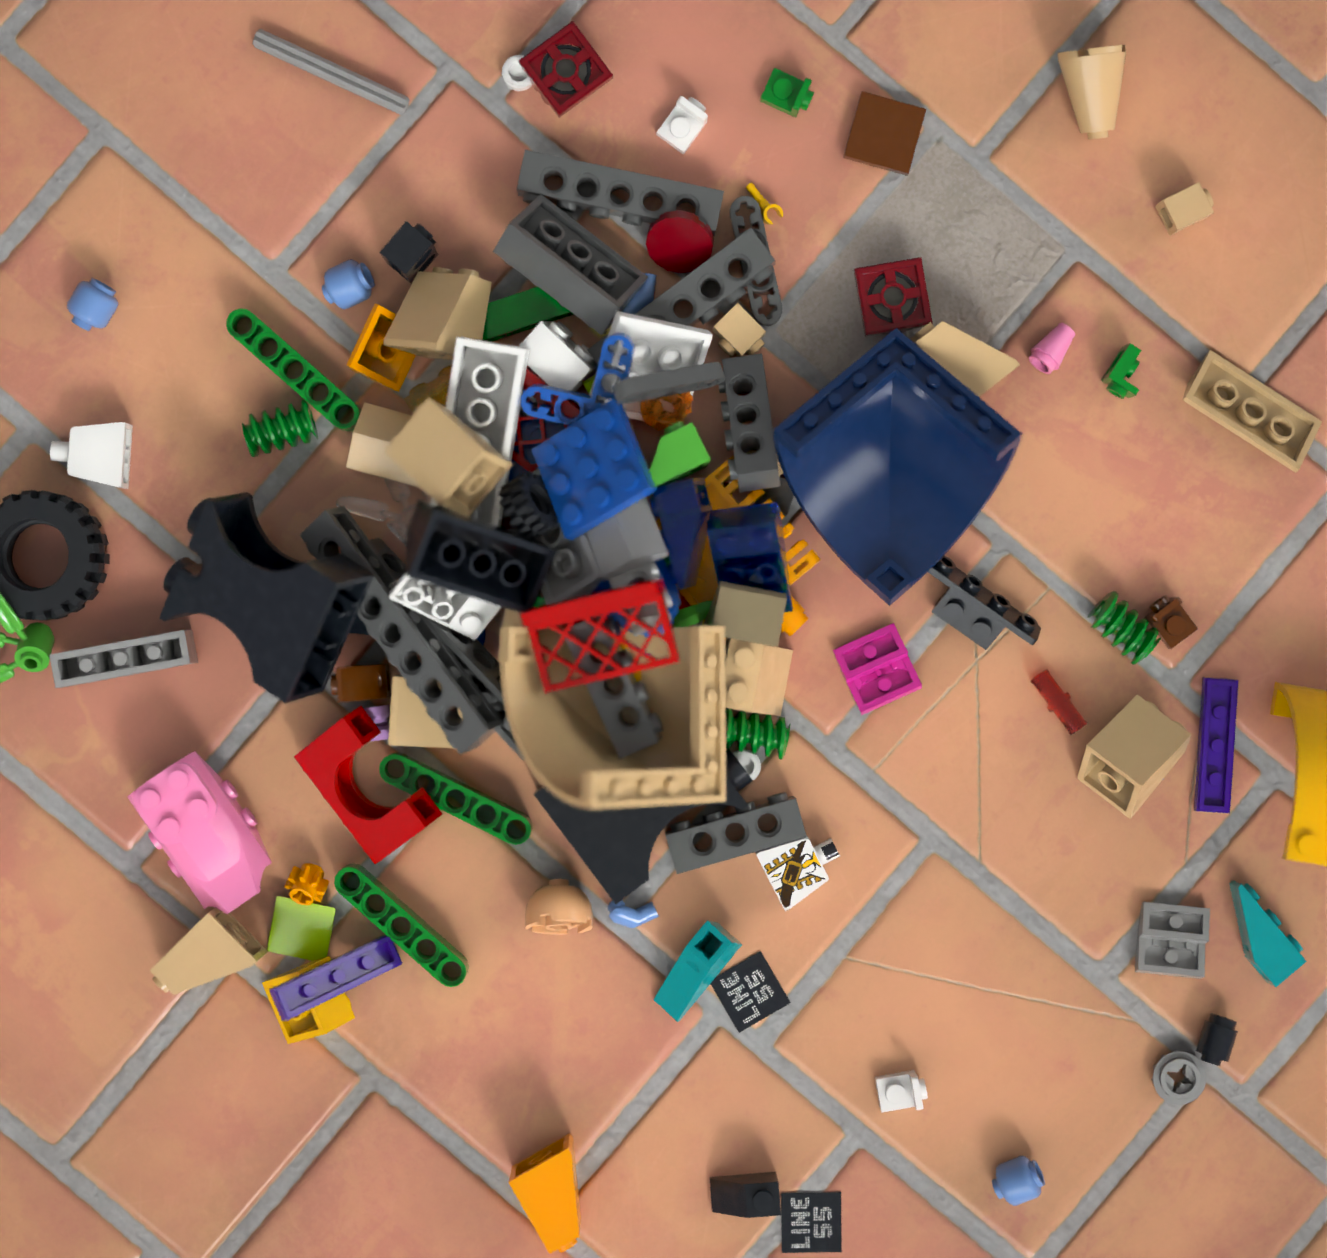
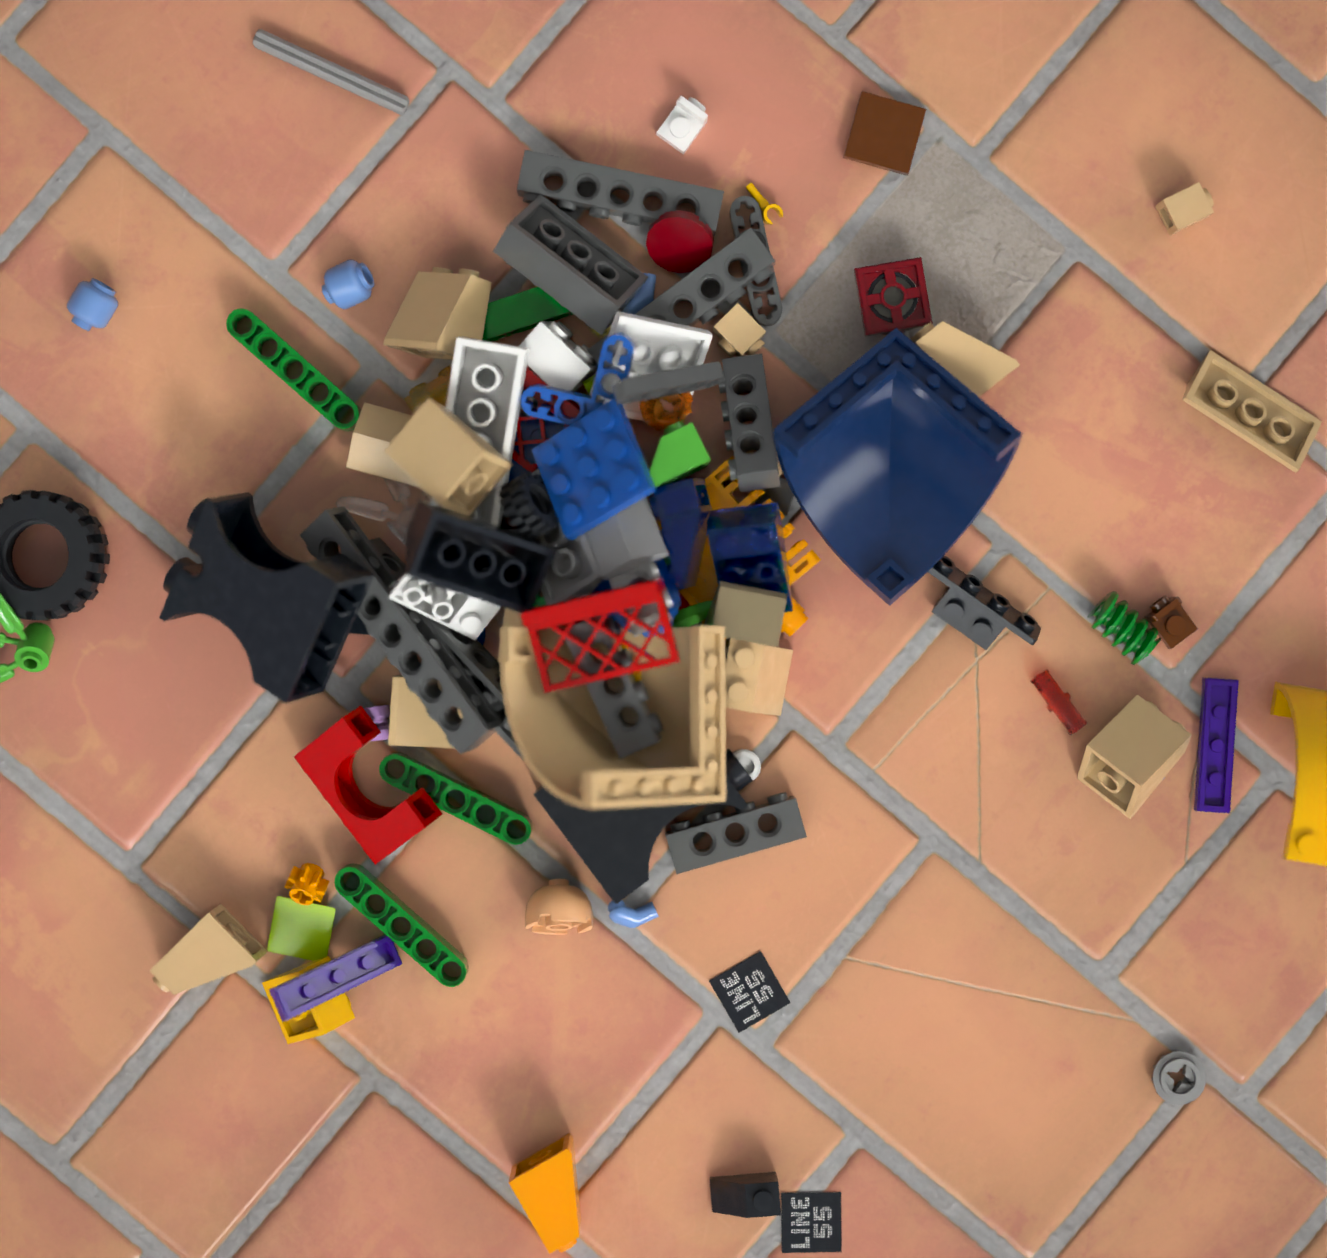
light grey brick [49,630,198,688] -> none
white torso [50,422,133,489] -> none
bright pink slope [128,751,272,914] -> none
green piece [242,400,318,457] -> none
reddish brown slope [330,663,391,703] -> none
light orange slope [346,303,416,392] -> none
black brick [380,221,438,284] -> none
white tile [502,55,532,91] -> none
dark red piece [518,21,613,118] -> none
teal slope [653,920,742,1022] -> none
green piece [725,708,791,760] -> none
torso [755,835,840,911] -> none
green bracket [760,68,815,118] -> none
dark pink slope [833,623,922,715] -> none
white bracket [875,1070,928,1112] -> none
medium blue head [992,1156,1045,1206] -> none
bright pink cone [1029,323,1075,374] -> none
tan cone [1058,45,1126,139] -> none
green bracket [1101,343,1142,399] -> none
light grey slope [1135,902,1210,979] -> none
black brick [1196,1013,1238,1066] -> none
teal slope [1229,880,1307,987] -> none

